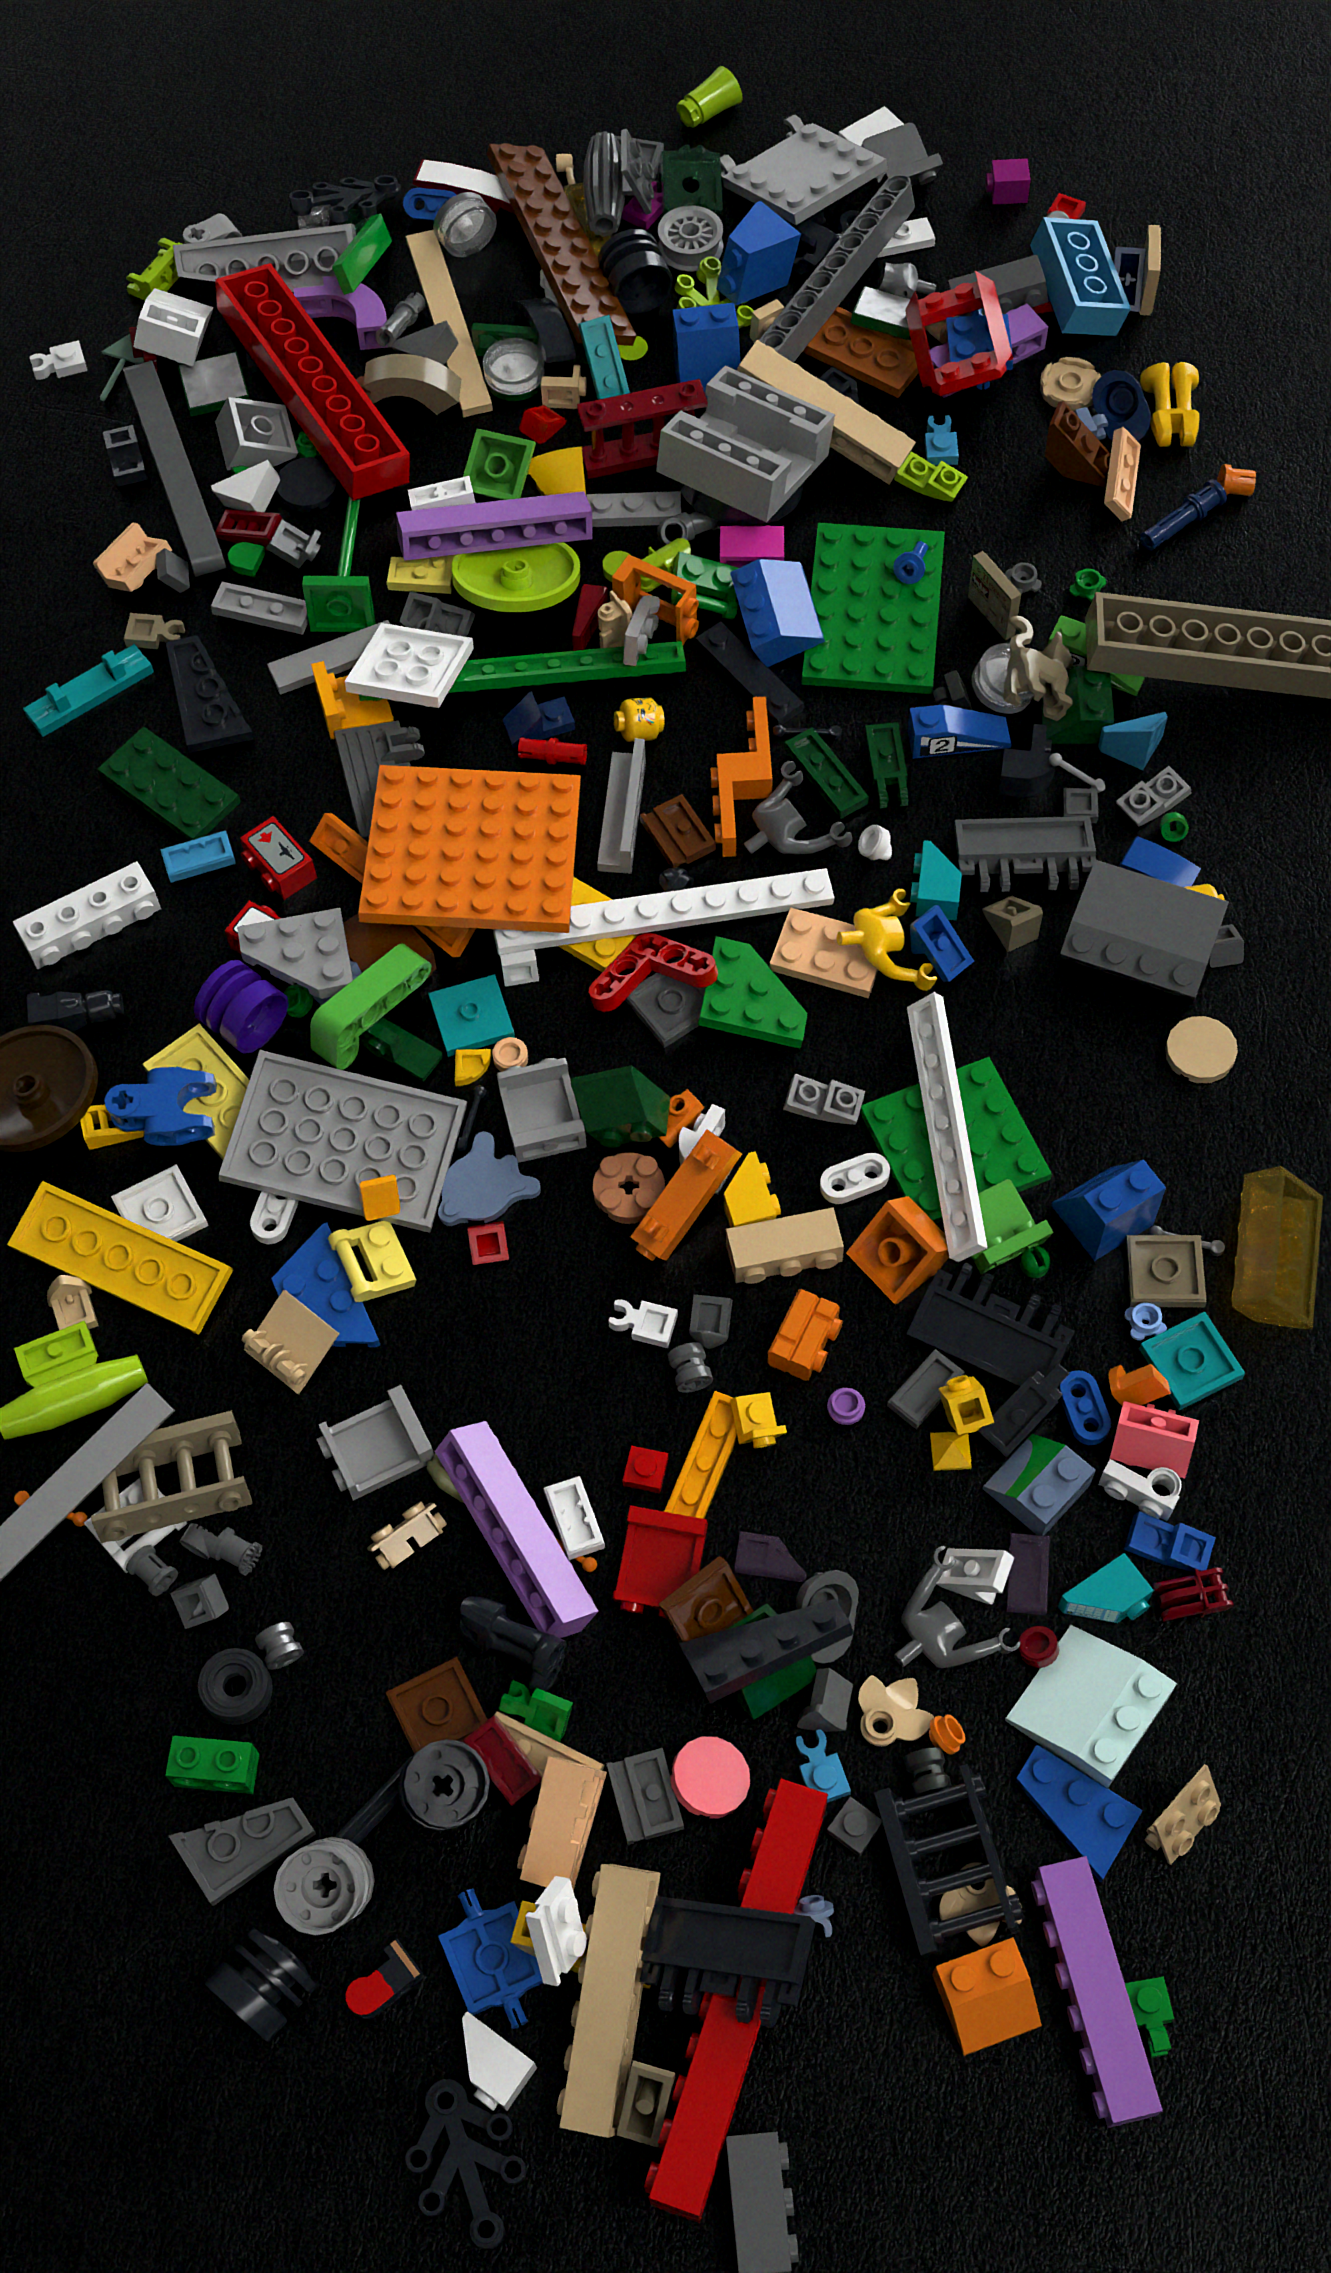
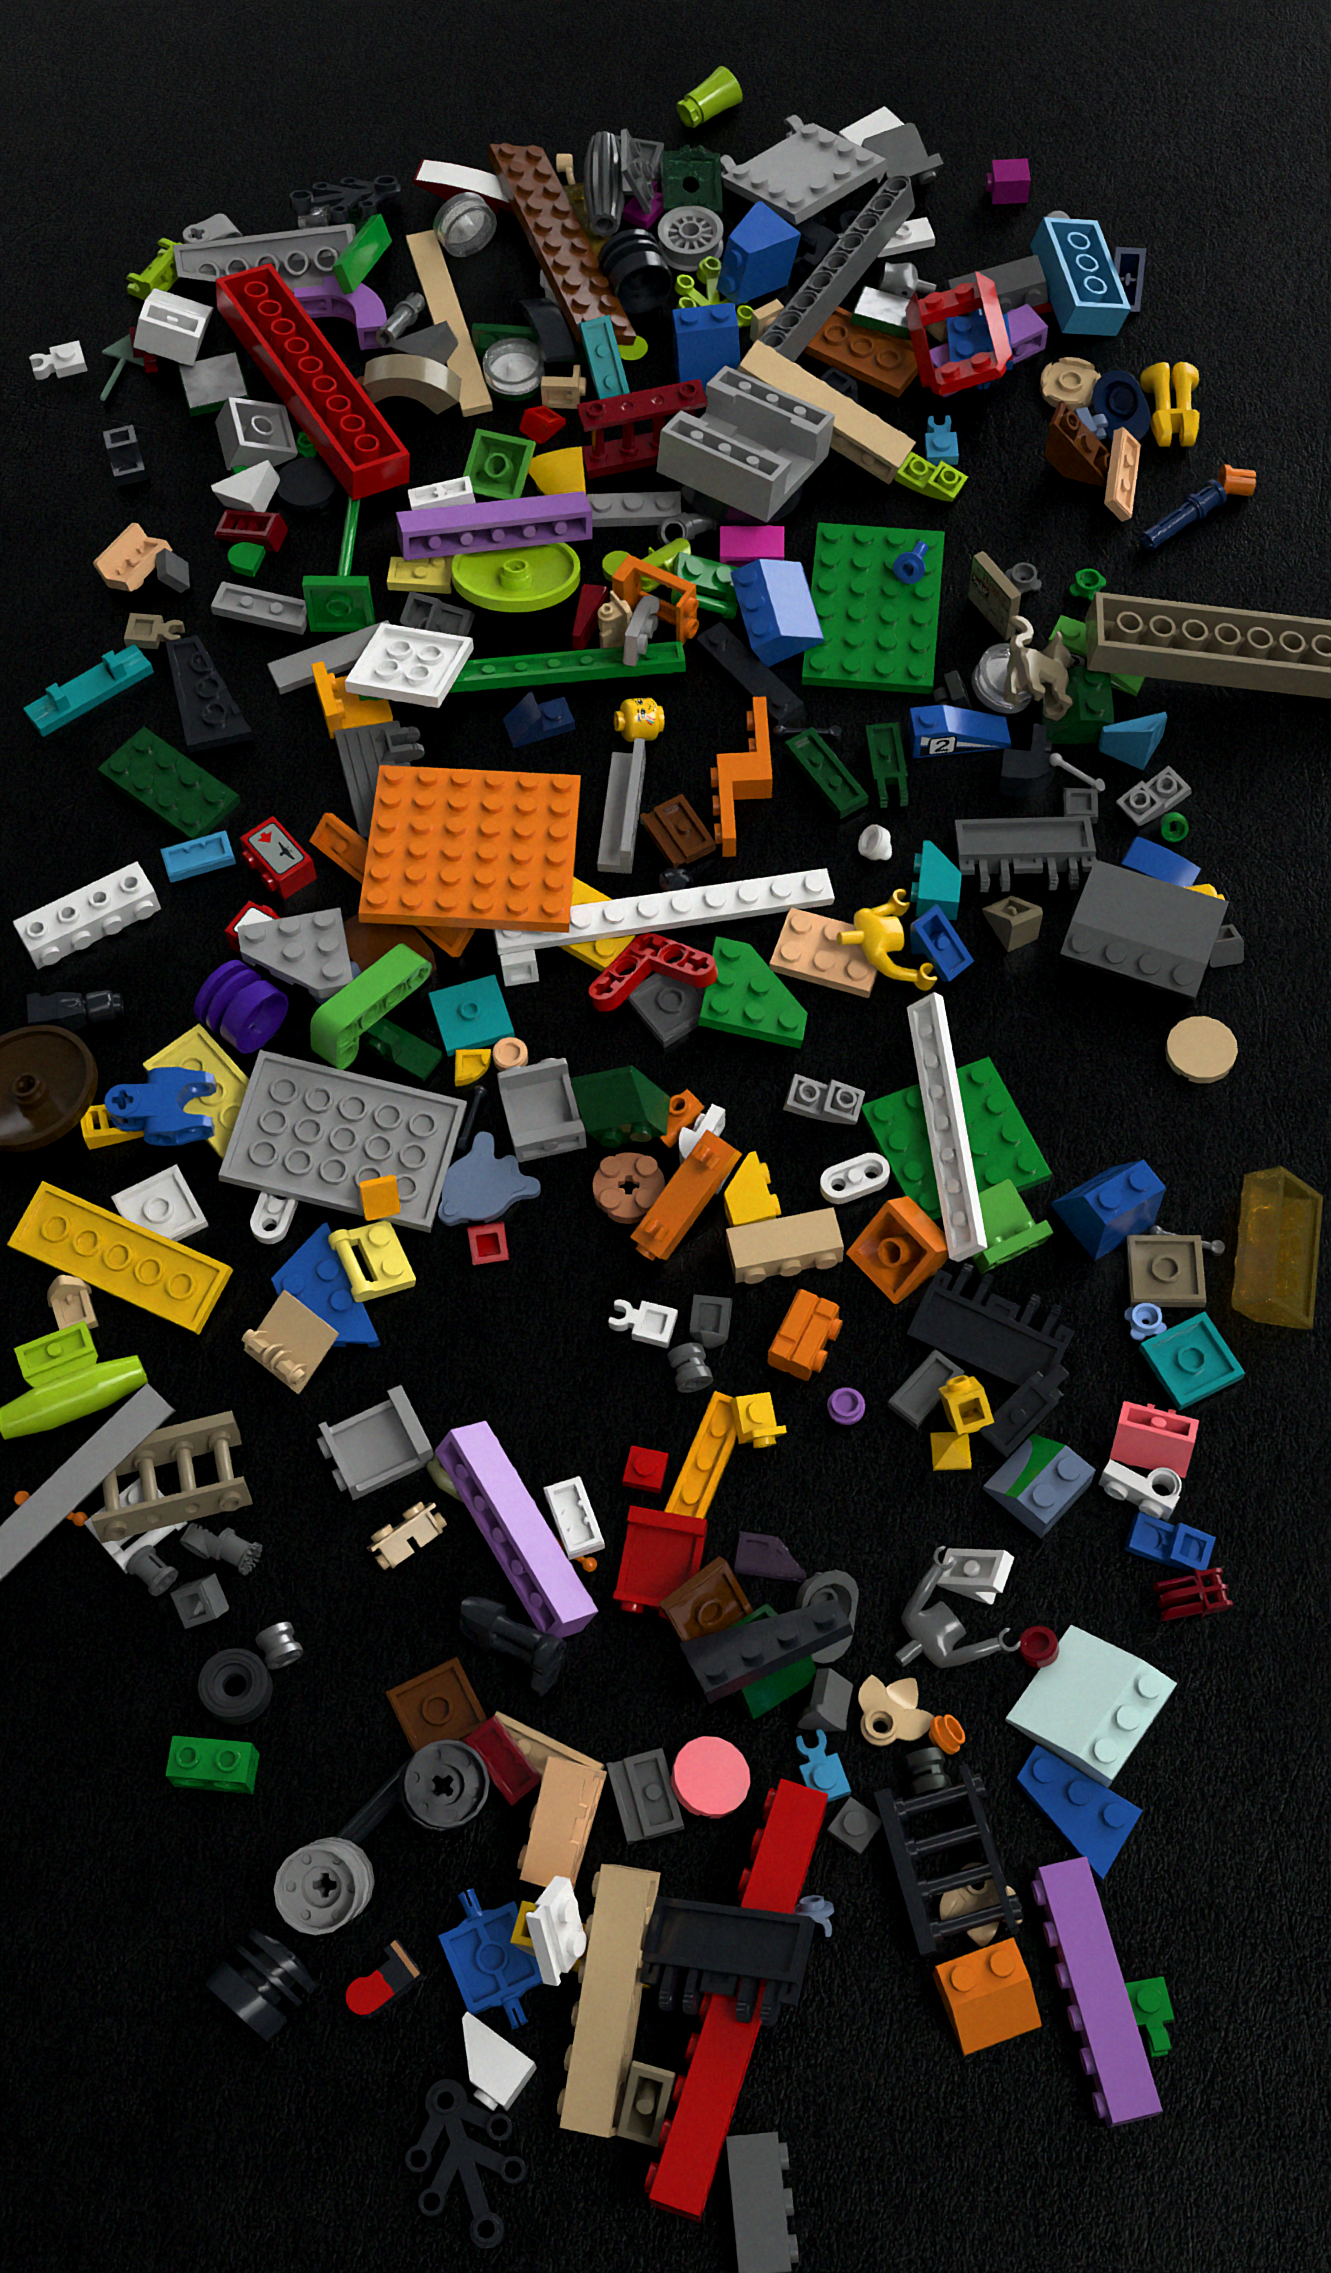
dark grey beam [122,360,226,577] -> none
dark grey wing [169,1797,316,1906] -> none
dark grey bracket [266,519,321,569] -> none
green plate [284,984,313,1018] -> none
blue plate [403,188,456,222] -> none
green plate [499,1680,573,1742] -> none
red pin [518,737,587,765] -> none
dark grey piece [744,761,852,855] -> none
clear purple tile [1006,1533,1050,1615] -> none
green hinge [1020,1246,1050,1278] -> none
red tile [1047,193,1086,219] -> none
teal slope [1058,1553,1154,1623] -> none
blue plate [1059,1370,1111,1445] -> none
orange tile [1109,1364,1171,1406] -> none
tan tile [1140,225,1161,315] -> none
tan hinge [1145,1764,1221,1865] -> none

